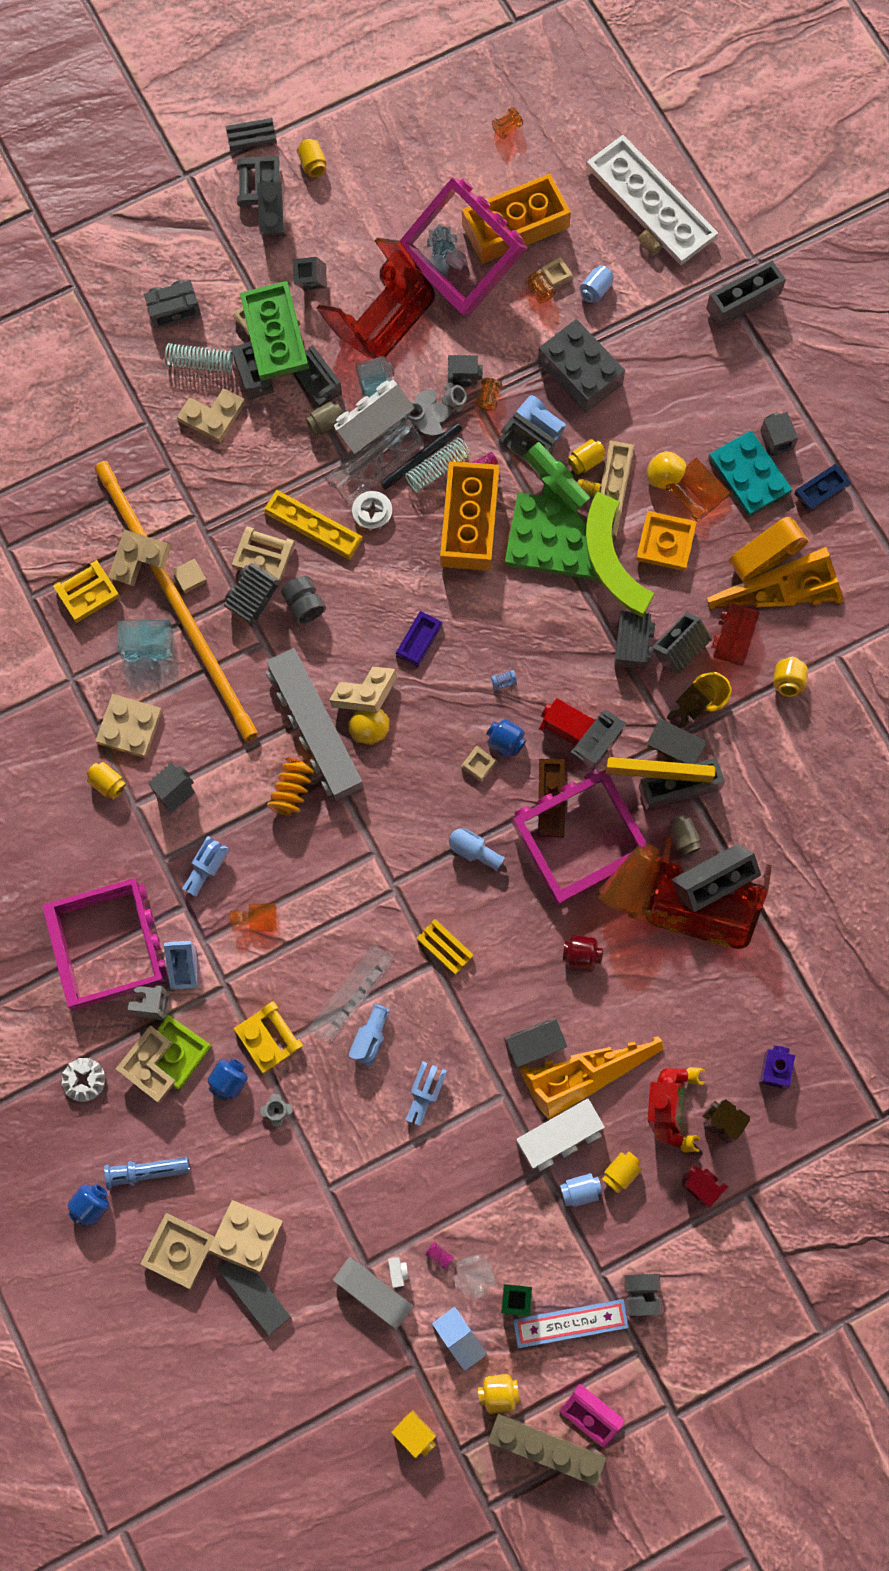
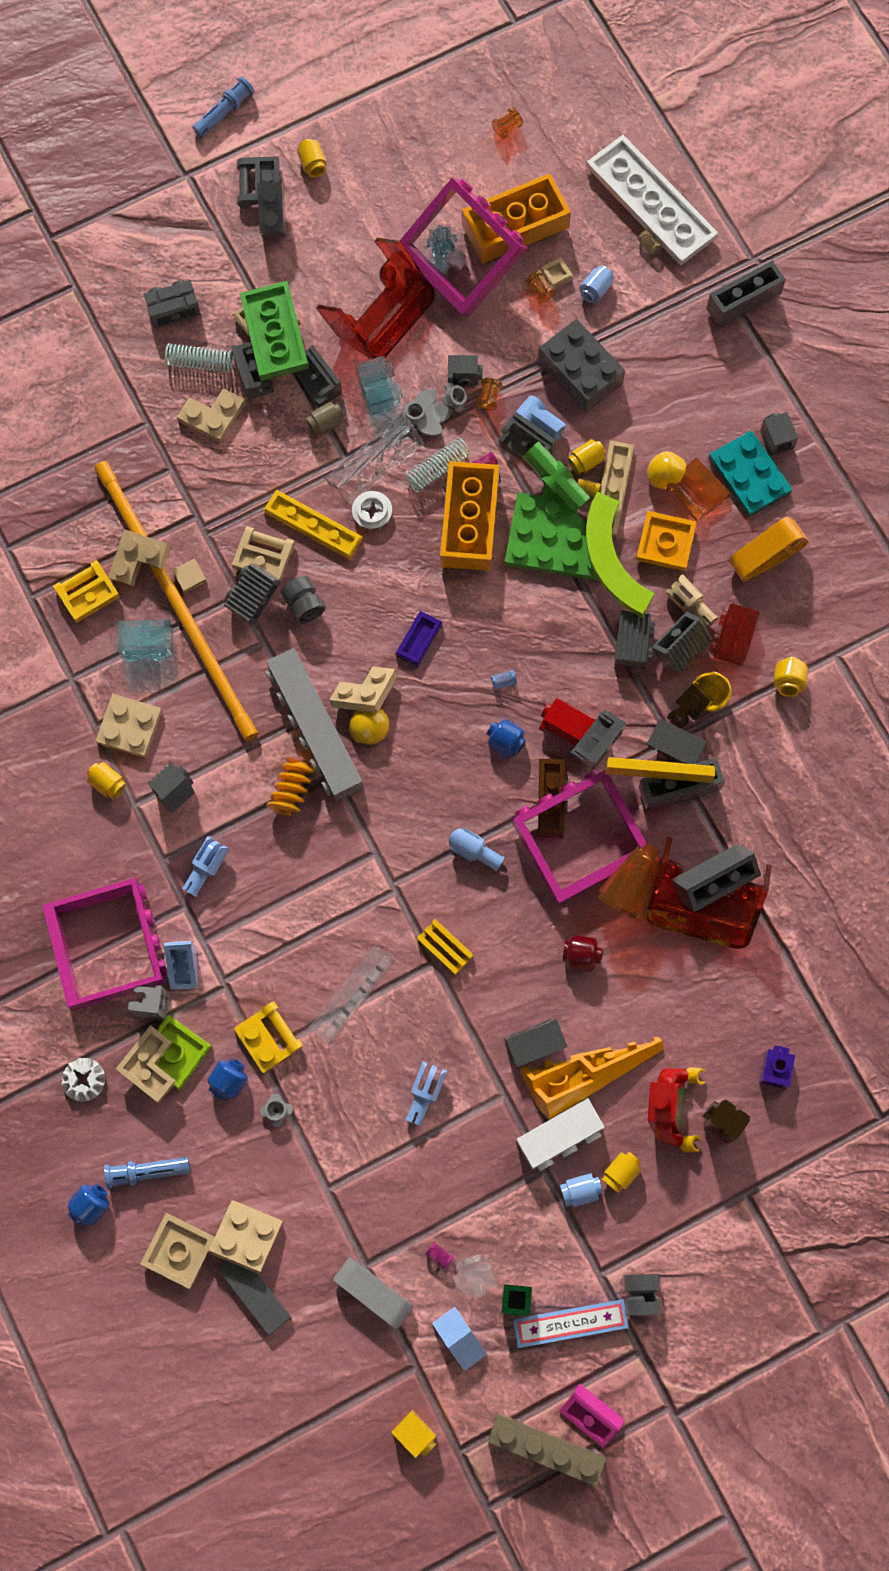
dark grey tile [225,118,277,151] -> none
clear orange plate [230,903,276,932] -> none
dark grey brick [293,257,327,291] -> none
white brick [333,380,414,454] -> none
light blue arm [349,1004,390,1067] -> none
black bar [380,423,463,490] -> none
white plate [388,1257,409,1288] -> none
tan tile [461,746,497,783] -> none
yellow head [478,1374,520,1414] -> none
dark tan brick [667,815,701,857] -> none
dark red brick [682,1165,728,1209] -> none
light orange wedge [707,547,844,610] -> none
dark blue plate [794,463,851,513] -> none
none -> medium blue pin [192,76,255,139]
none -> tan arm [665,574,718,629]

